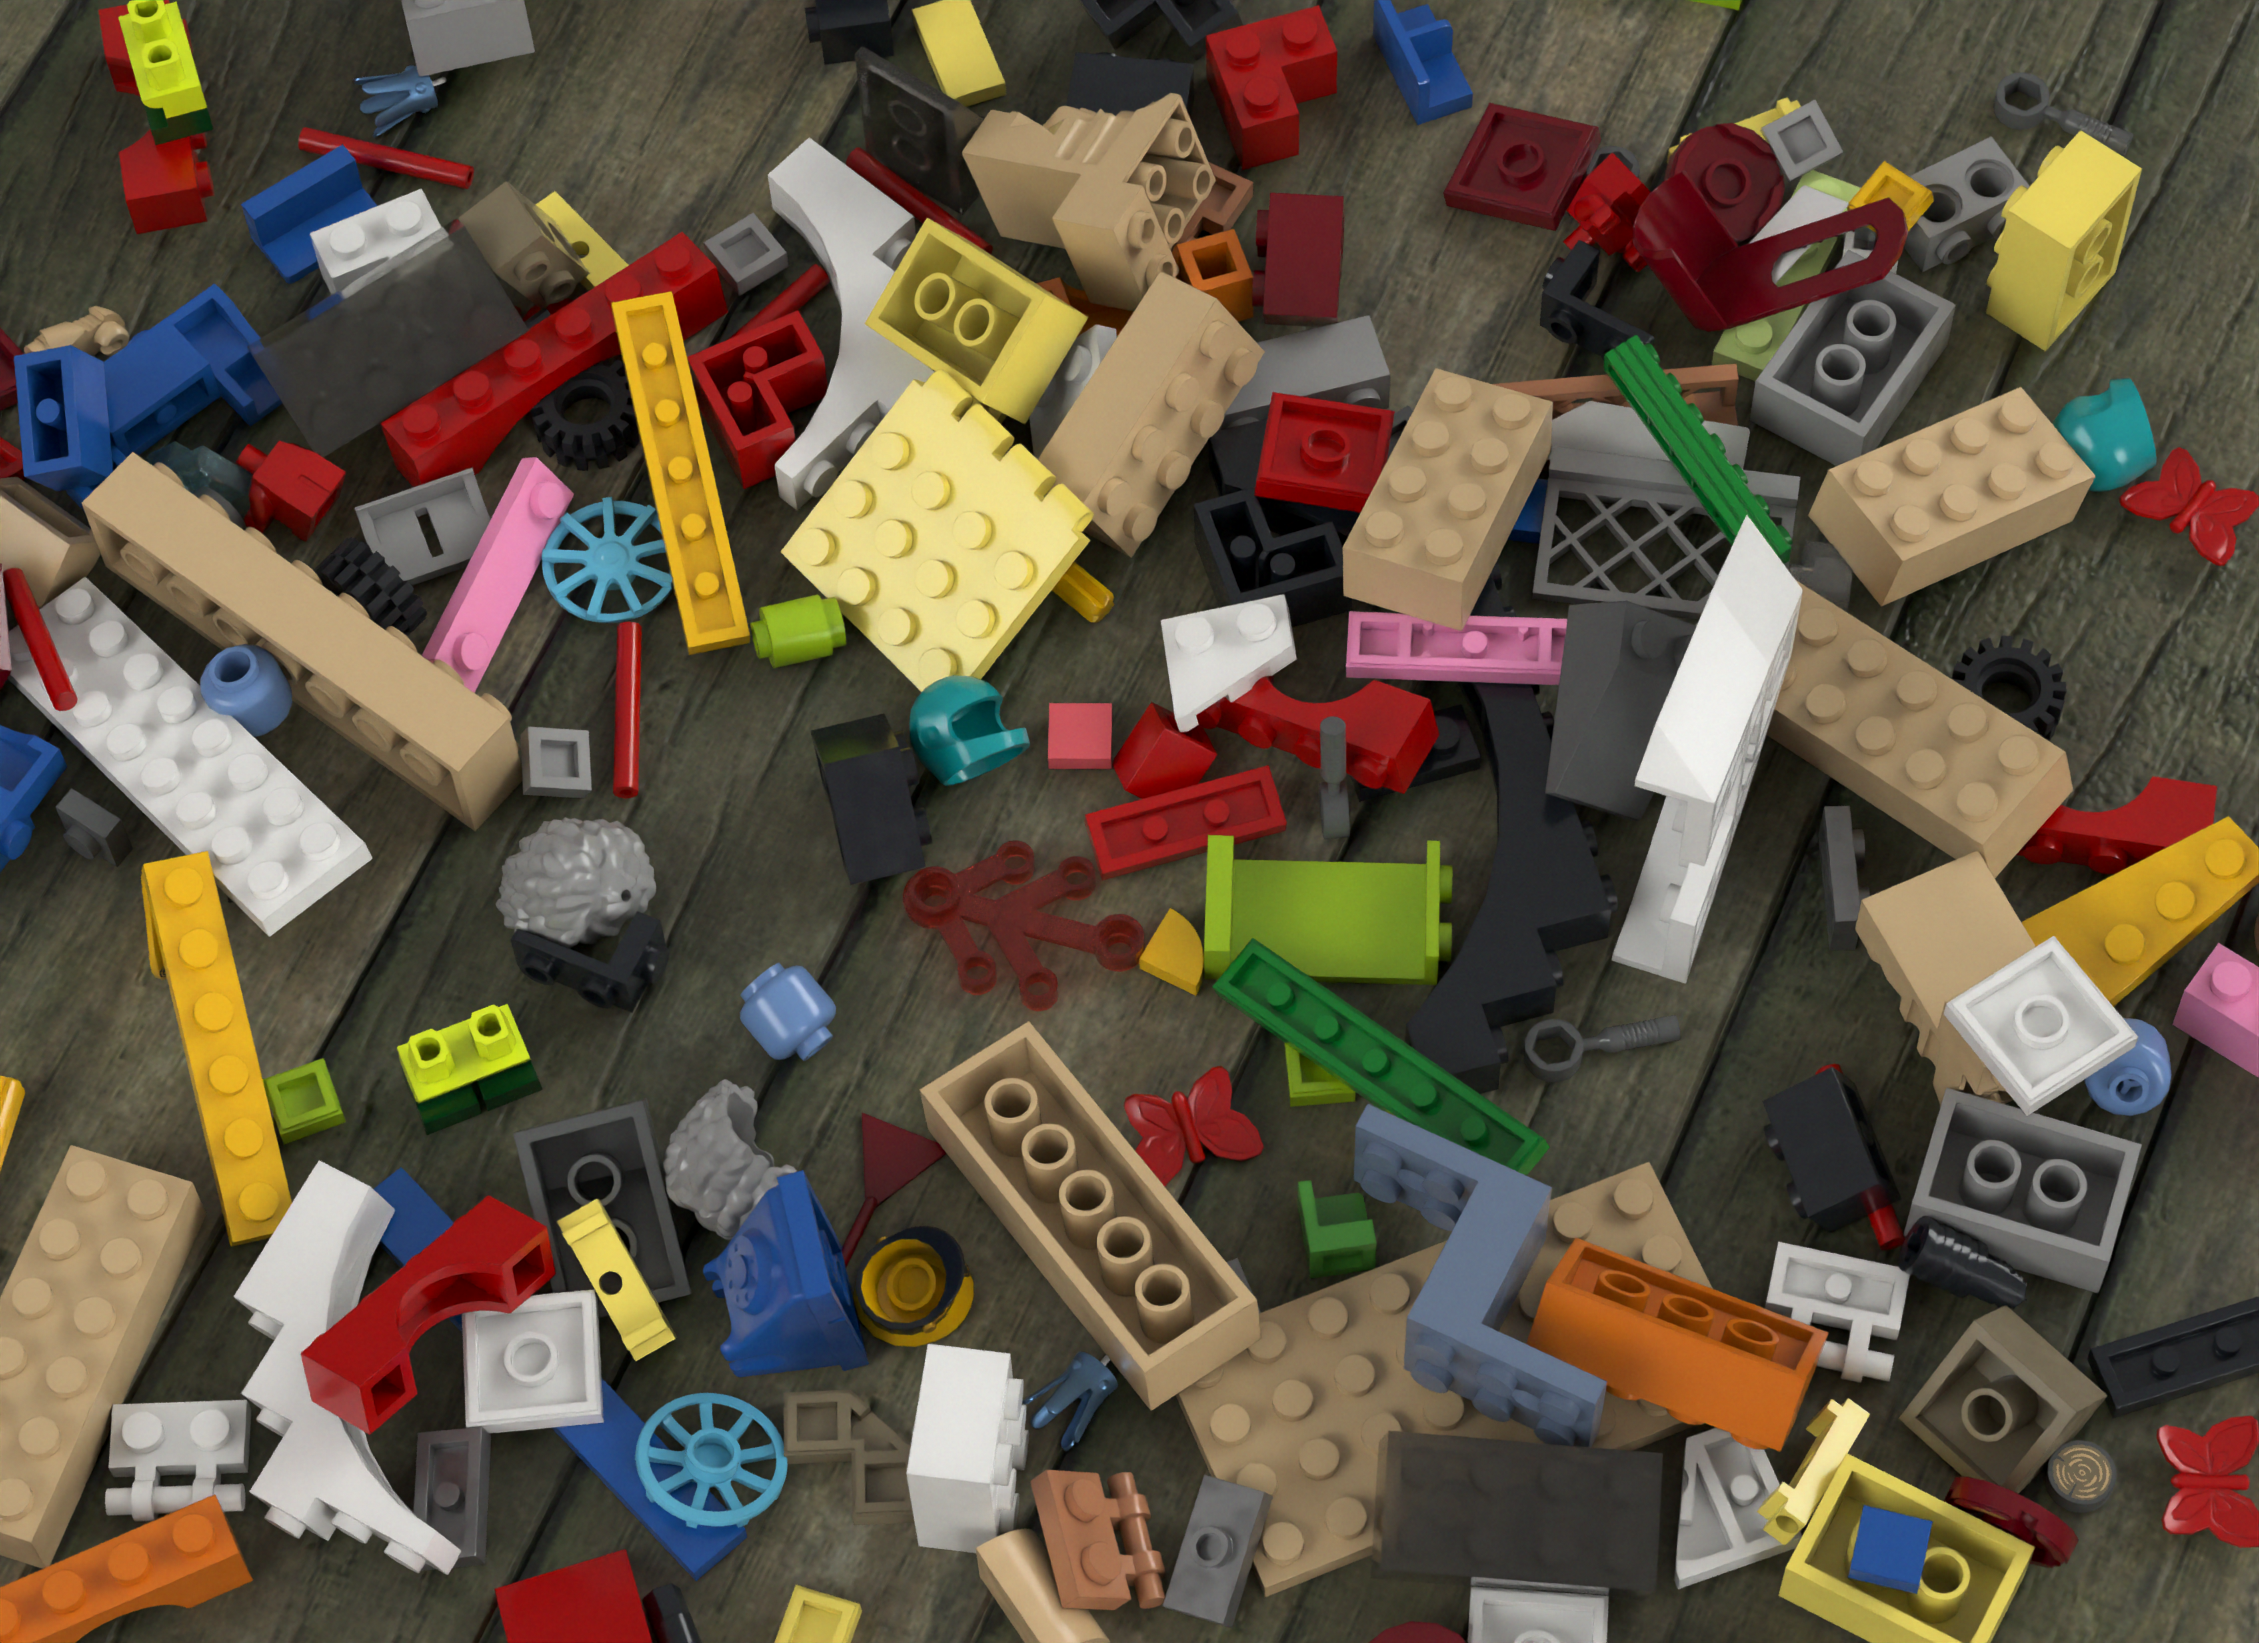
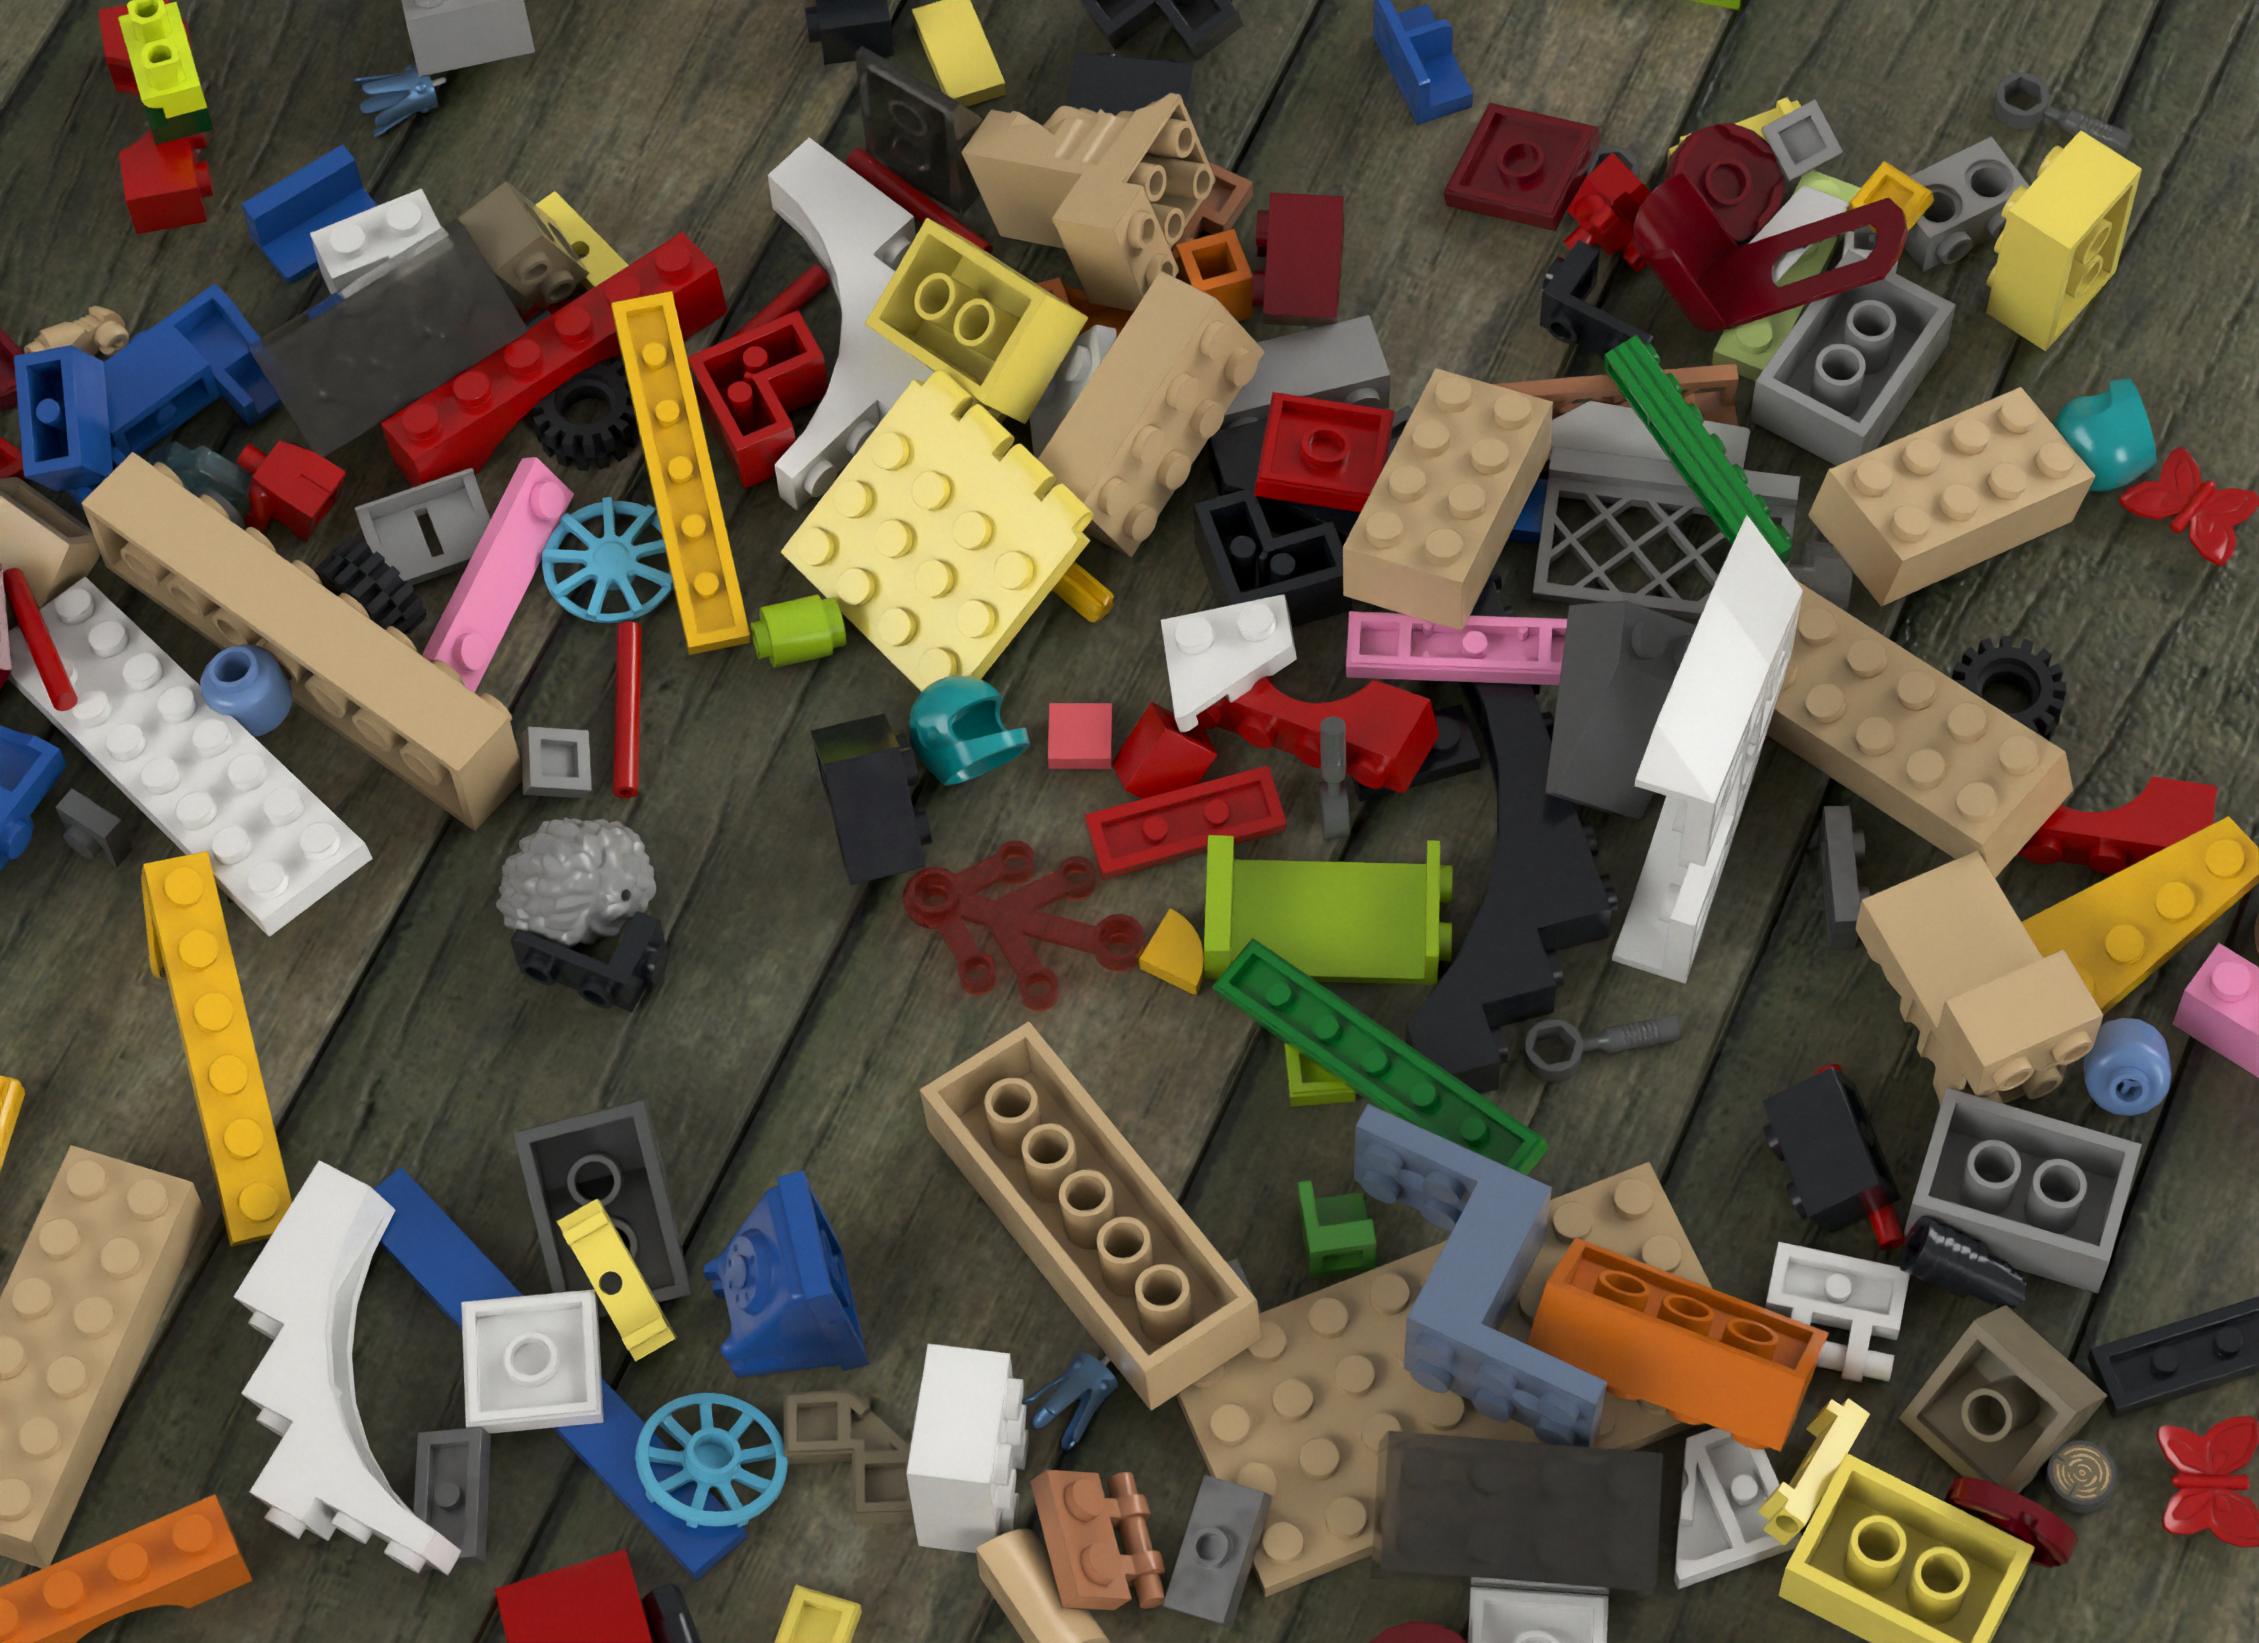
white plate [105,1400,251,1521] -> none
lime tile [263,1058,346,1144] -> none
red piece [298,127,474,189] -> none
red arch [300,1195,556,1435] -> none
neon yellow hips [397,1004,543,1135] -> none
light grey hair [663,1079,797,1240] -> none
light grey plate [703,213,789,296] -> none
medium blue head [740,963,836,1061] -> none
dark red piece [842,1113,947,1268] -> none
yellow piece [853,1226,974,1347] -> none
red piece [1123,1066,1264,1187] -> none
red brick [1206,5,1337,170] -> none
blue tile [1848,1505,1933,1594] -> none
white tile [1944,936,2138,1116] -> none

